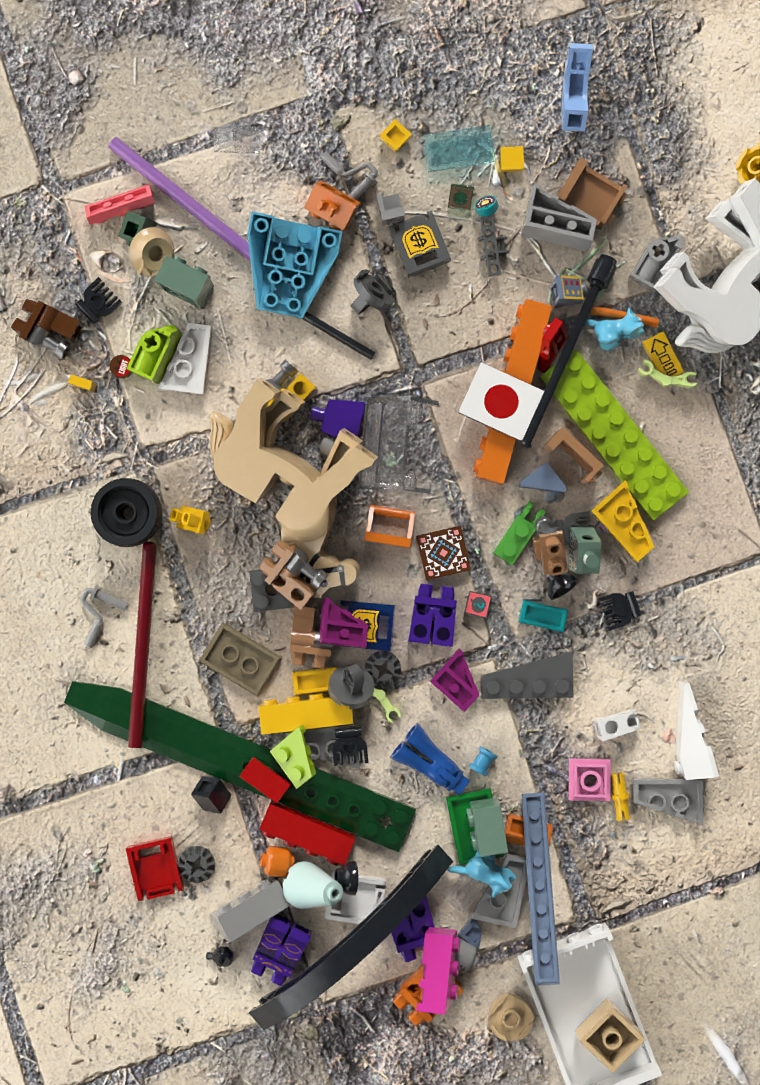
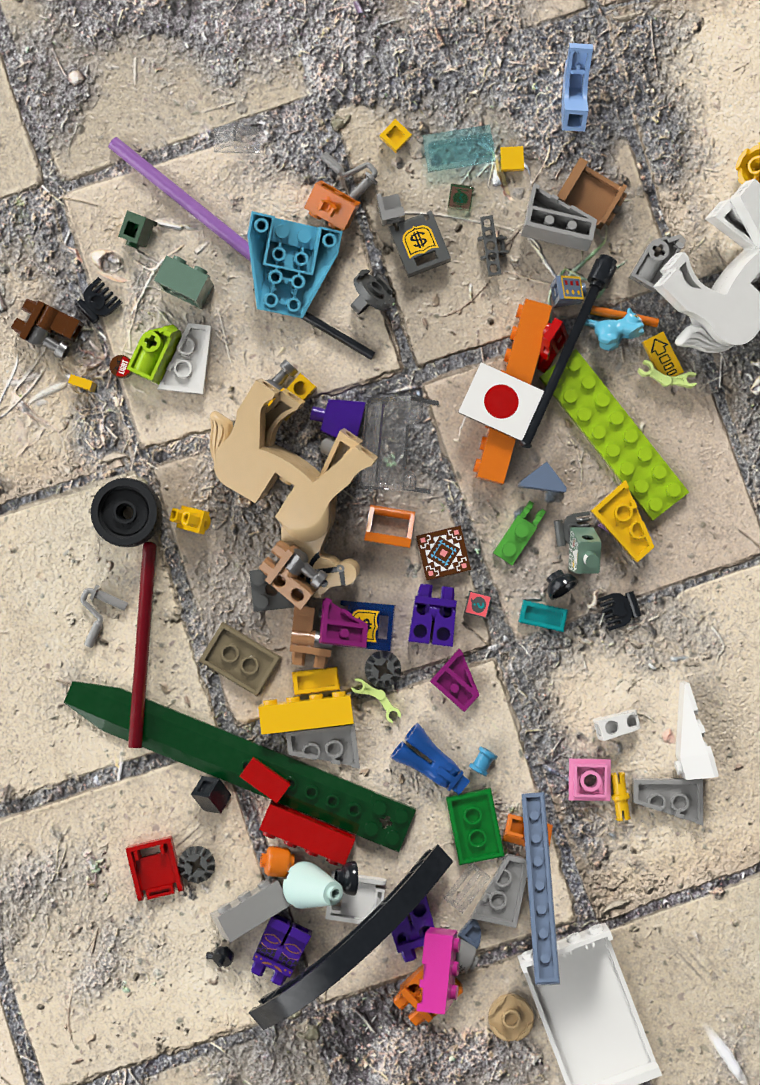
coral plate [85,184,155,225] -> none
tan piece [129,227,174,277] -> none
lime wing [270,725,316,789] -> none
dark grey tile [328,664,375,709] -> none
black piece [332,727,369,766] -> none
medium azure animal [448,850,516,898] -> none
sand green brick [466,797,508,857] -> none
teal tile [474,195,499,217] -> none
dark grey wing [481,651,574,699] -> none
medium nougat hips [533,516,568,576] -> none
medium nougat panel [542,427,604,485] -> none
tan brick [575,998,646,1073] -> none

